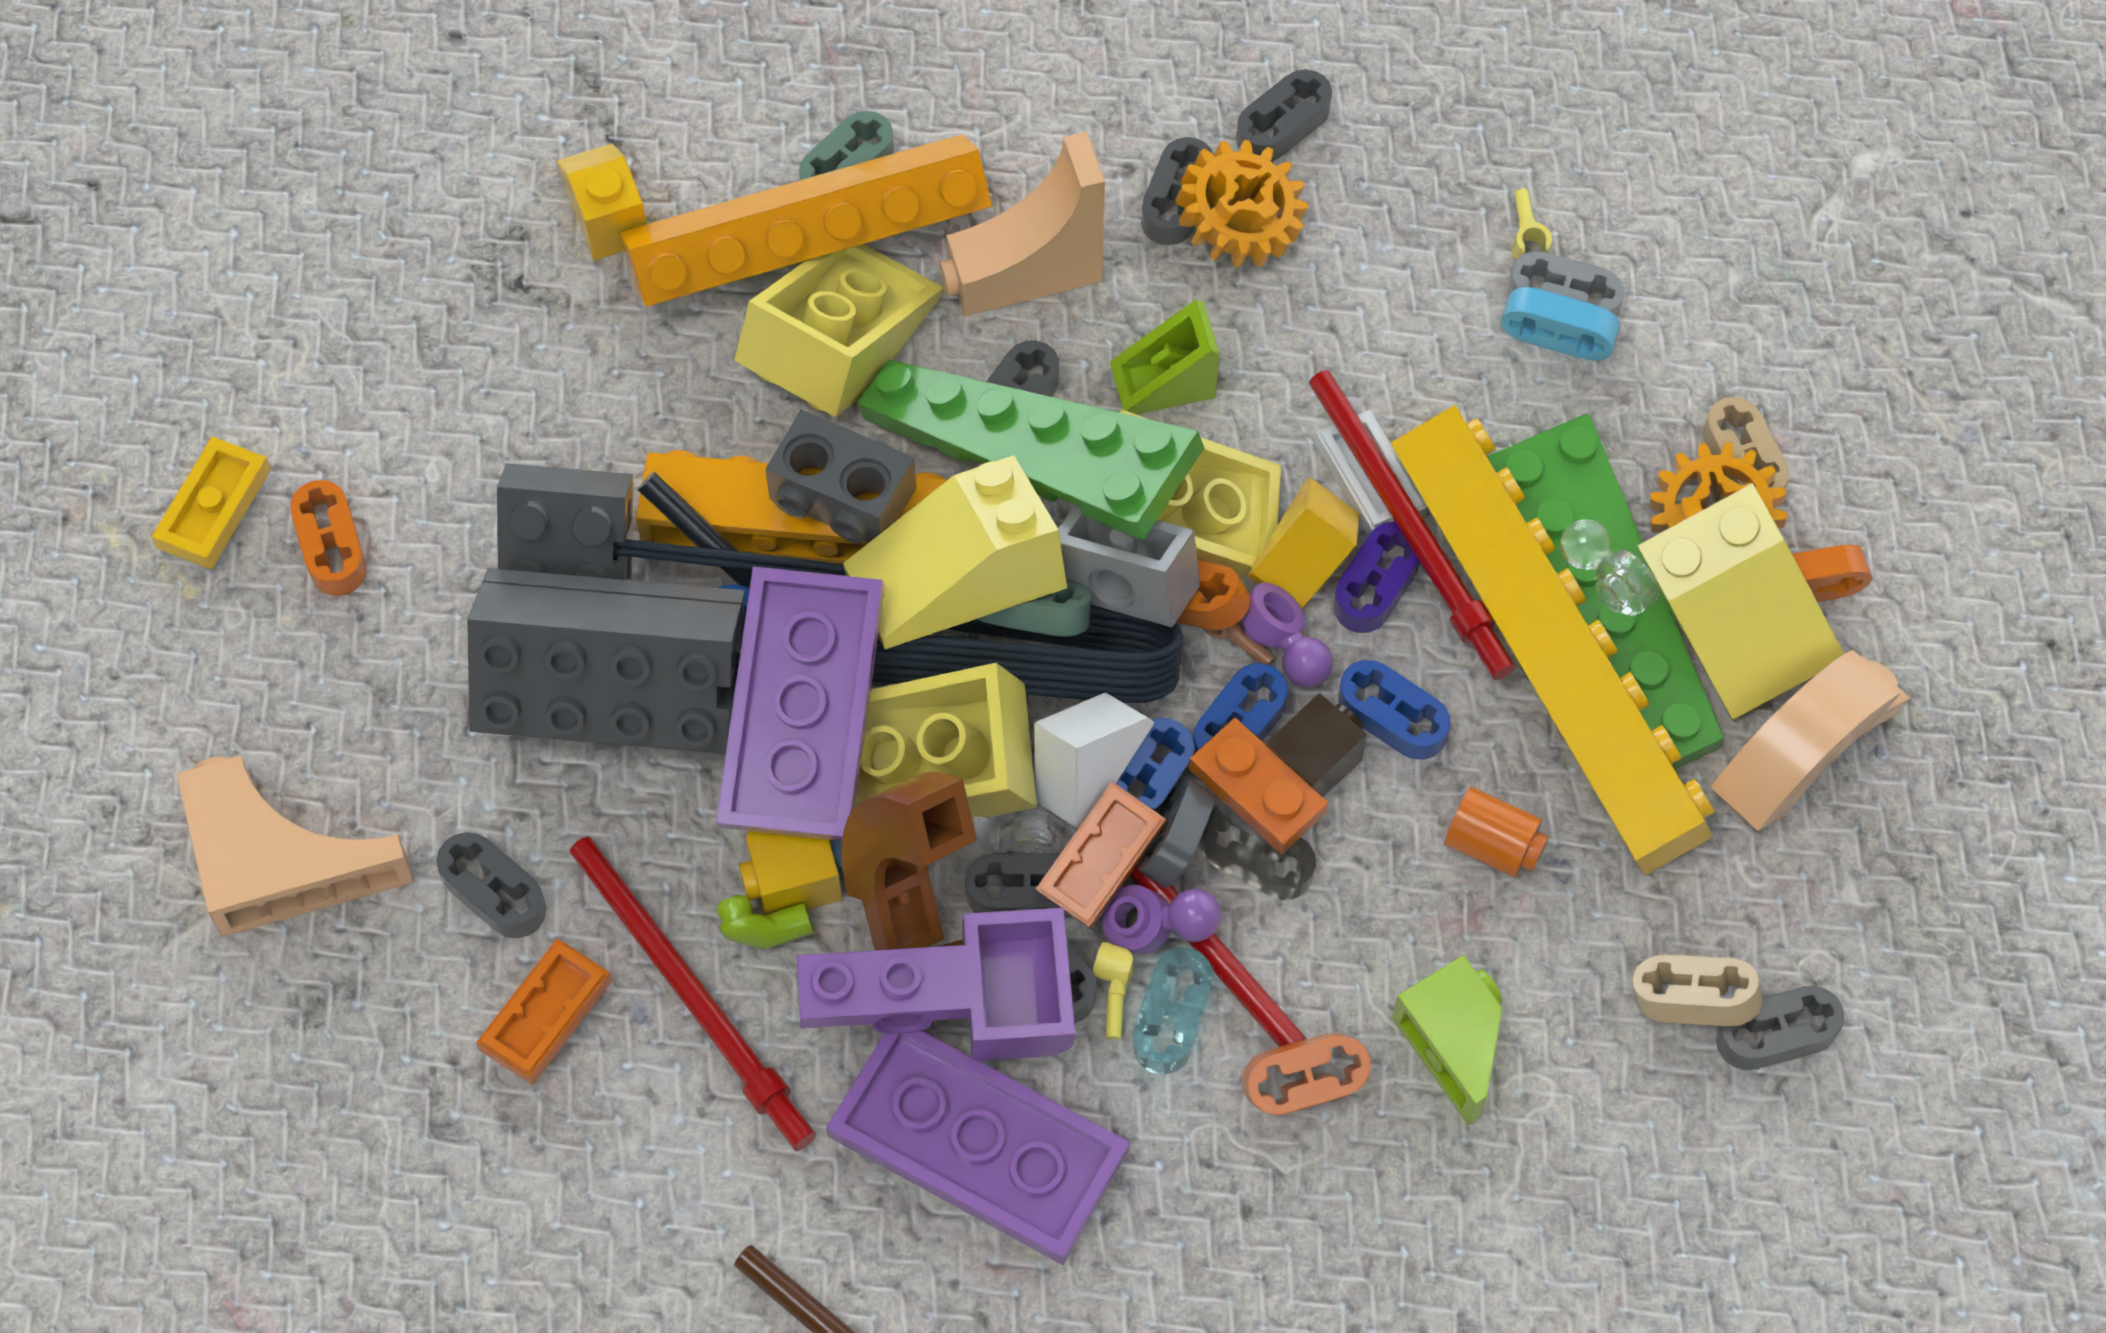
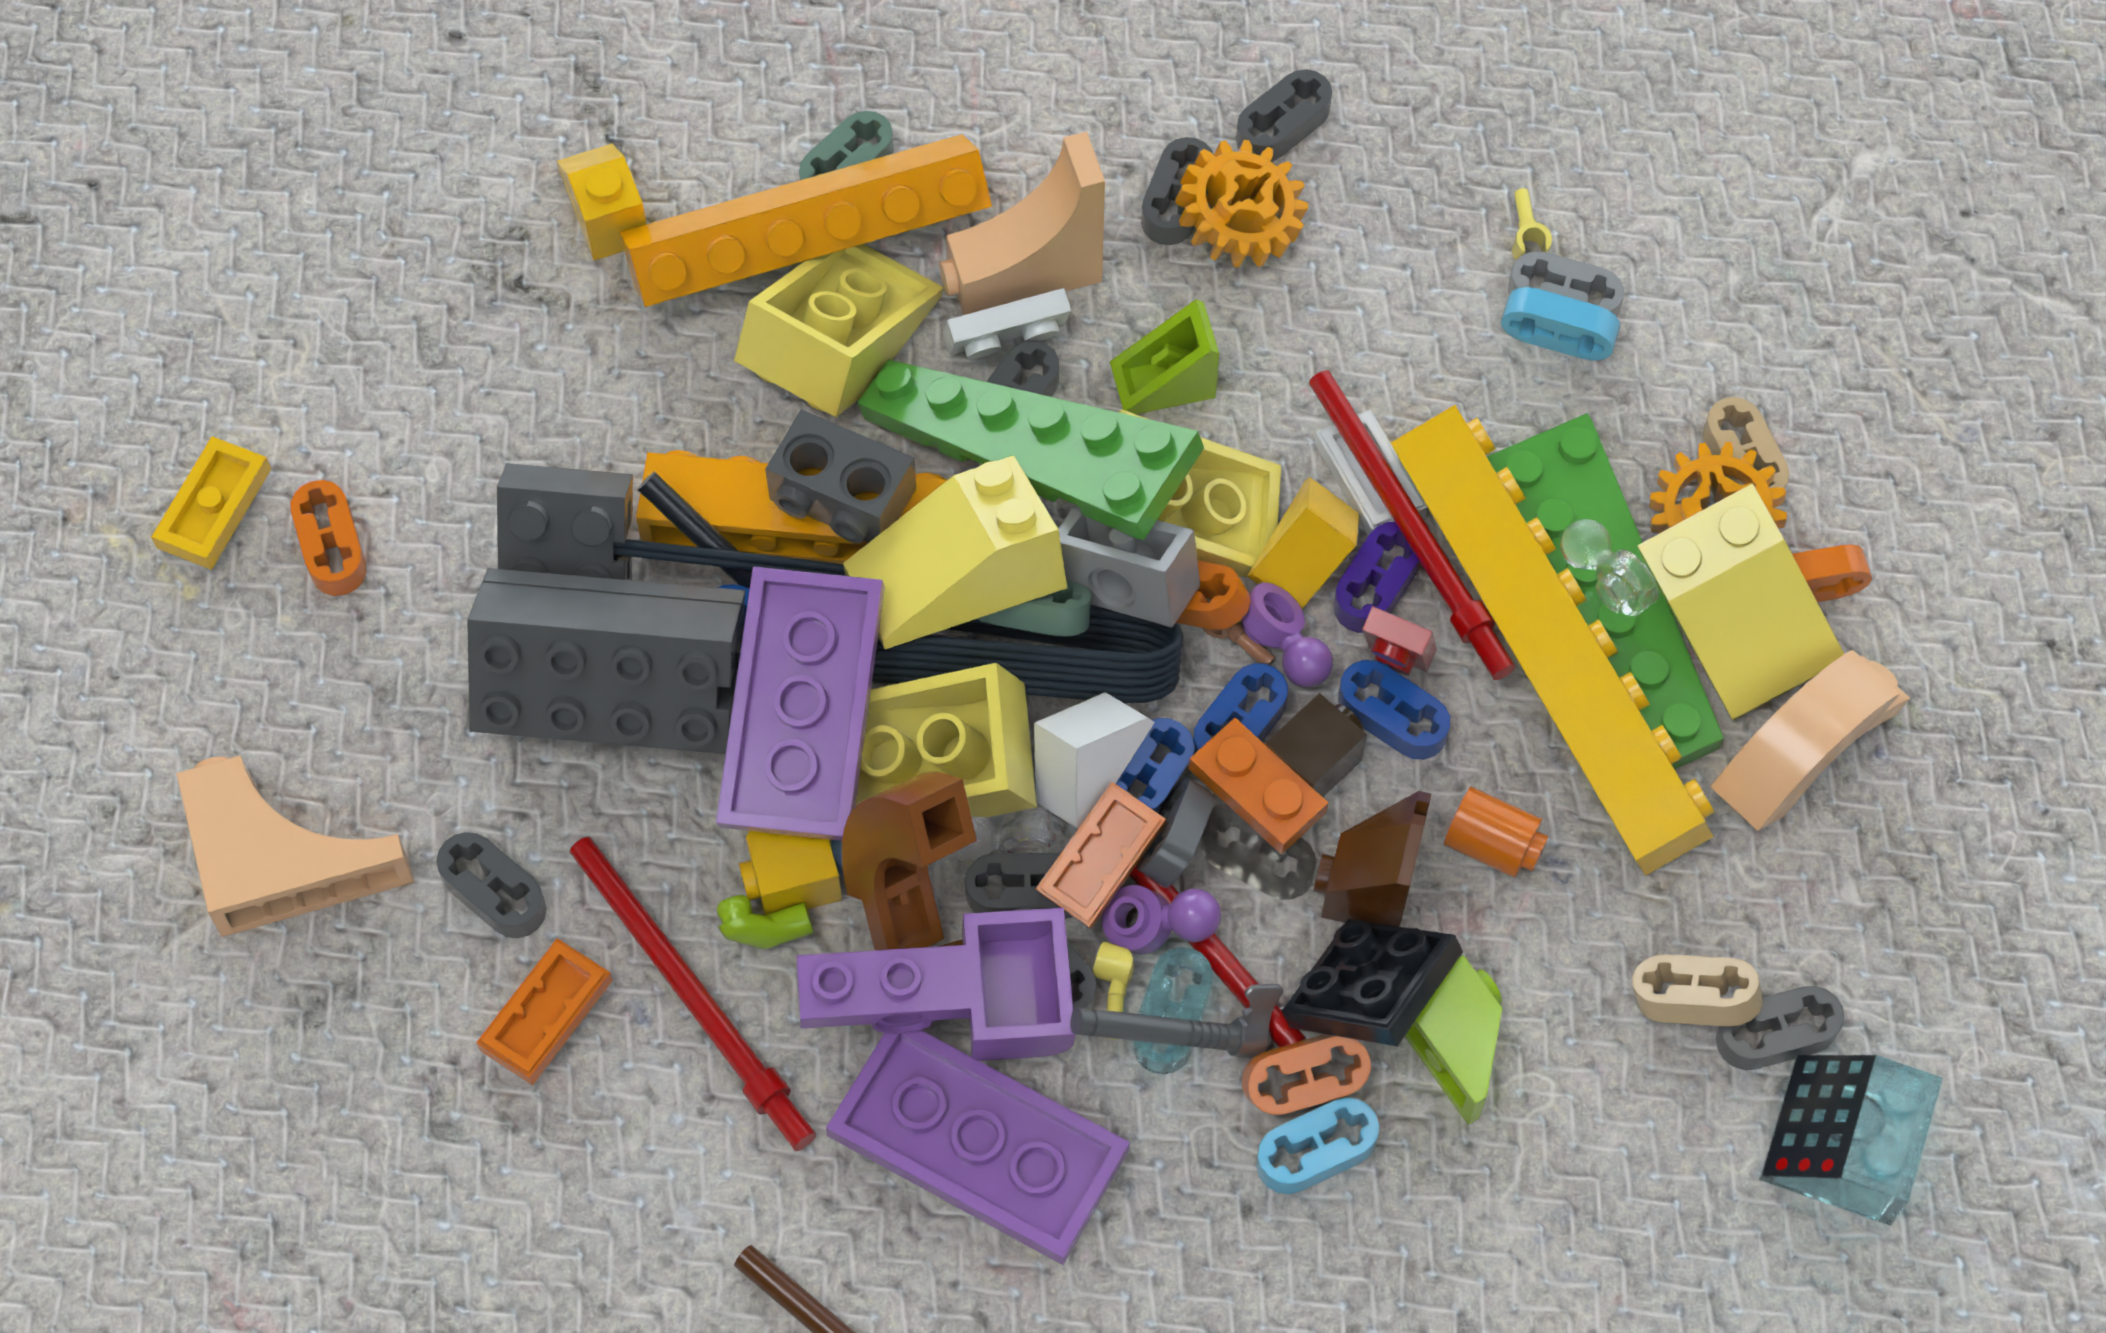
none -> white plate [943,288,1071,359]
none -> dark grey piece [1070,984,1284,1058]
none -> medium azure beam [1256,1097,1379,1194]
none -> black tile [1281,919,1463,1047]
none -> reddish brown slope [1313,791,1432,927]
none -> plate [1362,606,1437,676]
none -> clear light blue slope [1759,1055,1943,1226]

